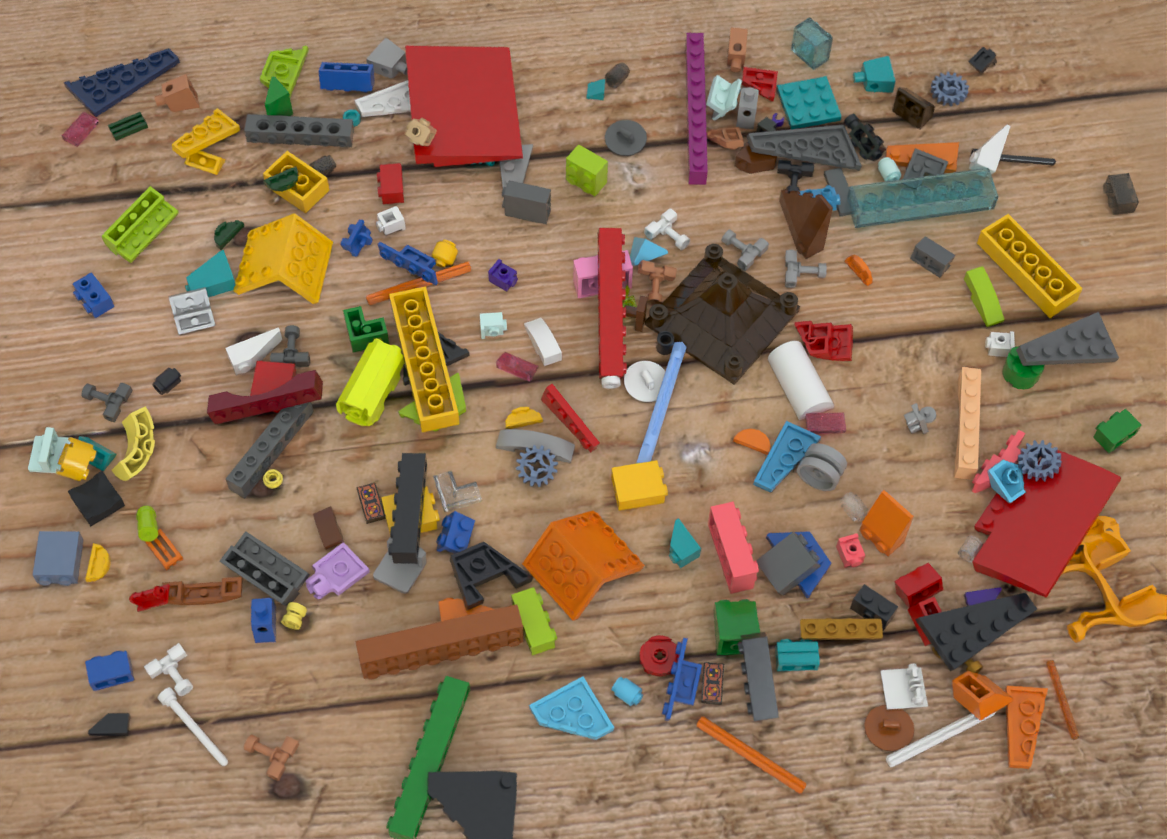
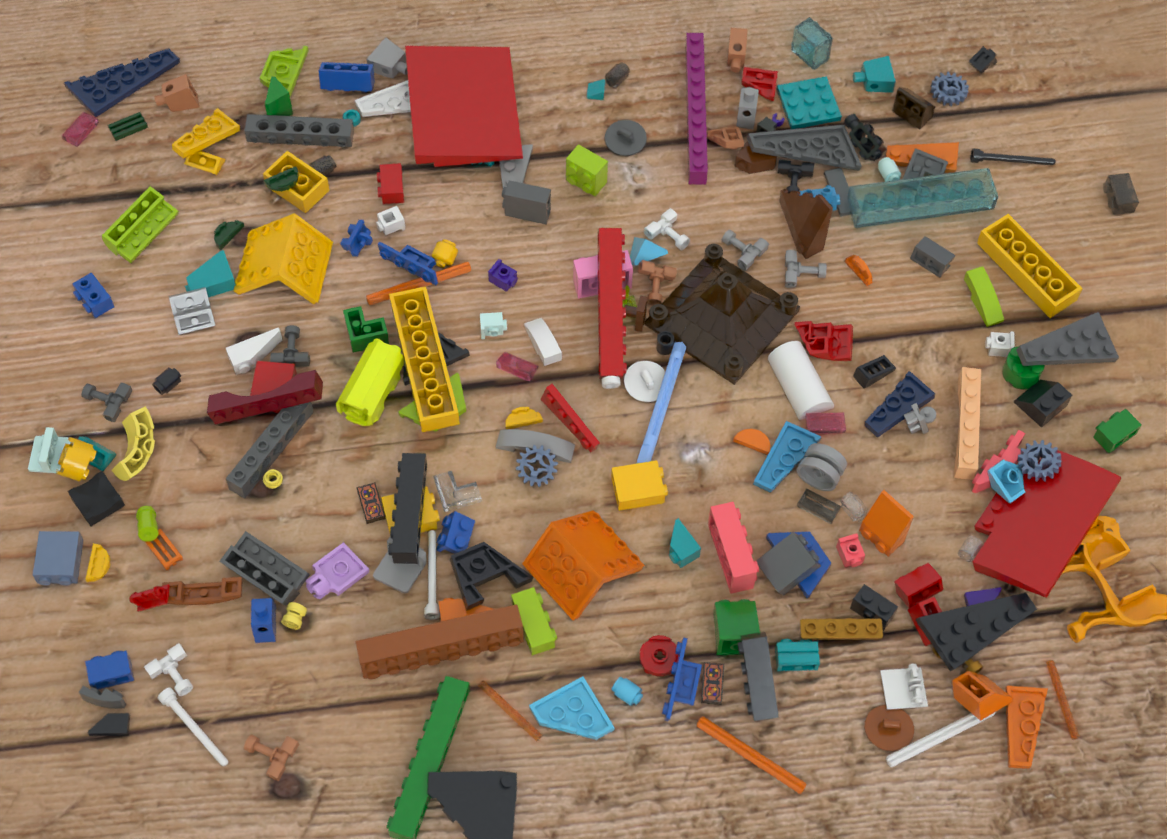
reddish brown slope [313,506,344,550] -> none
tan brick [405,118,438,146] -> none
light aqua bracket [706,75,742,121] -> none
white slope [969,124,1010,177] -> none
none -> dark grey slope [78,686,126,709]
none -> white piece [424,530,440,620]
none -> clear orange bar [478,680,543,741]
none -> clear smoke tile [797,488,841,524]
none -> black slope [853,355,896,388]
none -> dark blue wing [865,371,935,438]
none -> black slope [1014,379,1072,428]

